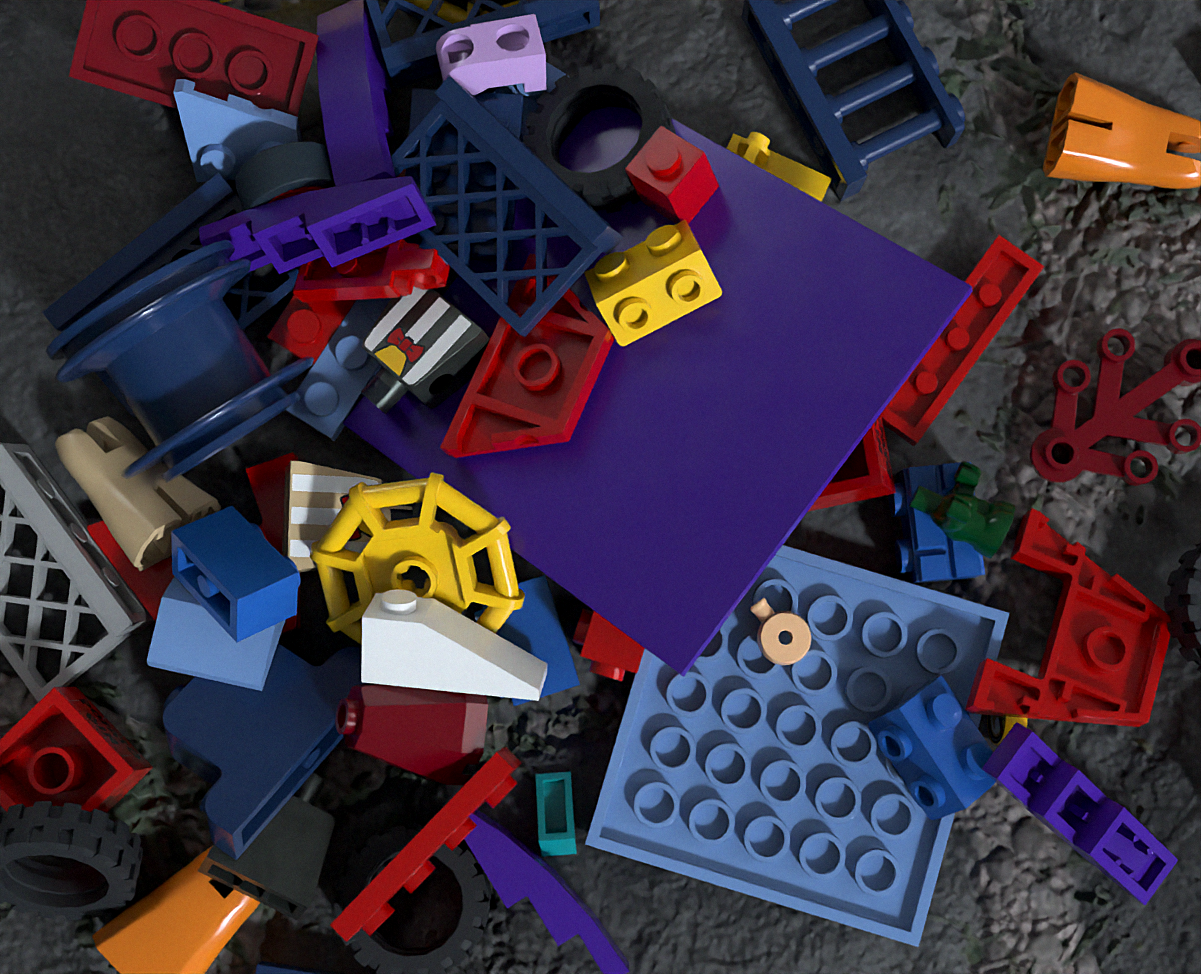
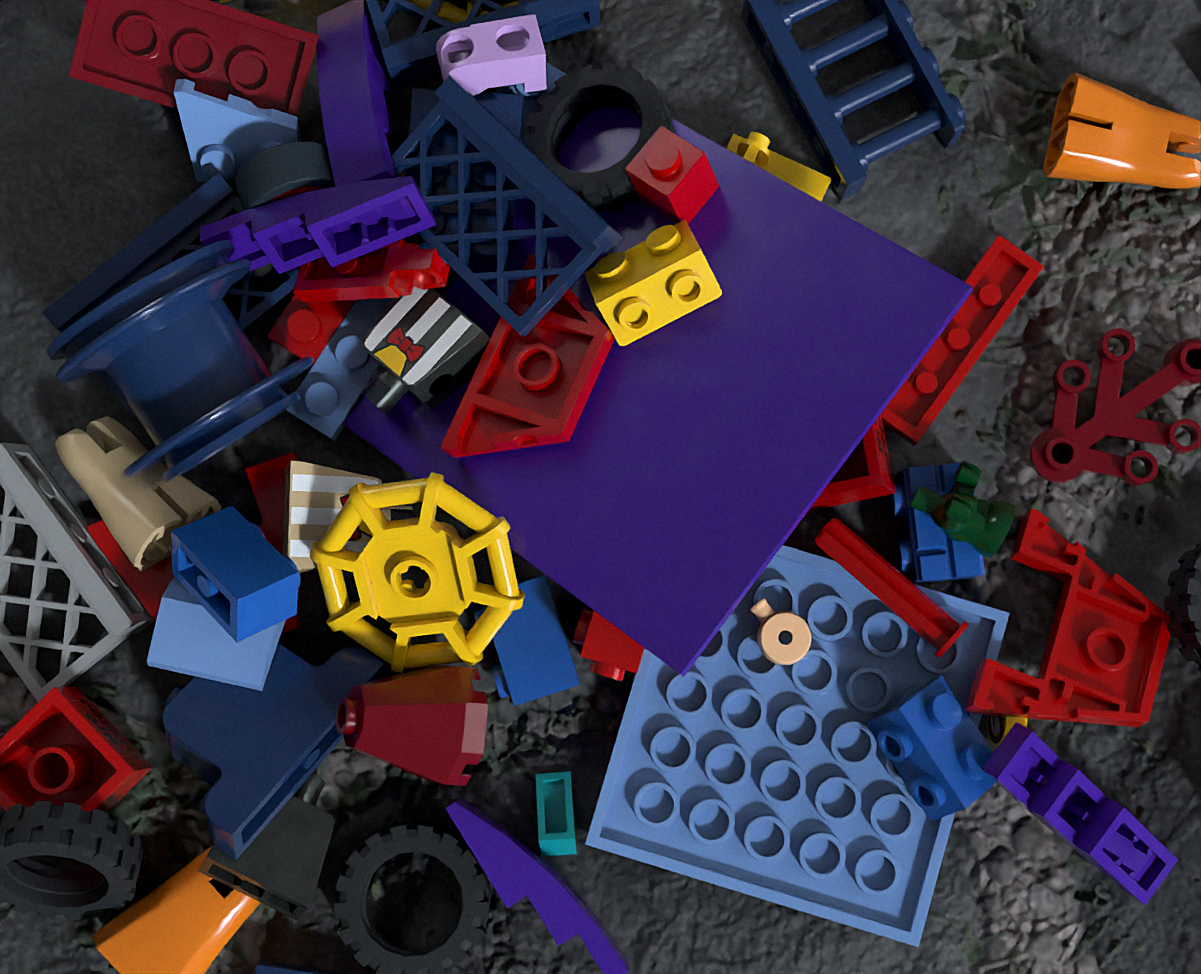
red plate [330,746,522,942] -> none
white slope [361,589,548,701] -> none
none -> red axle [815,518,969,658]

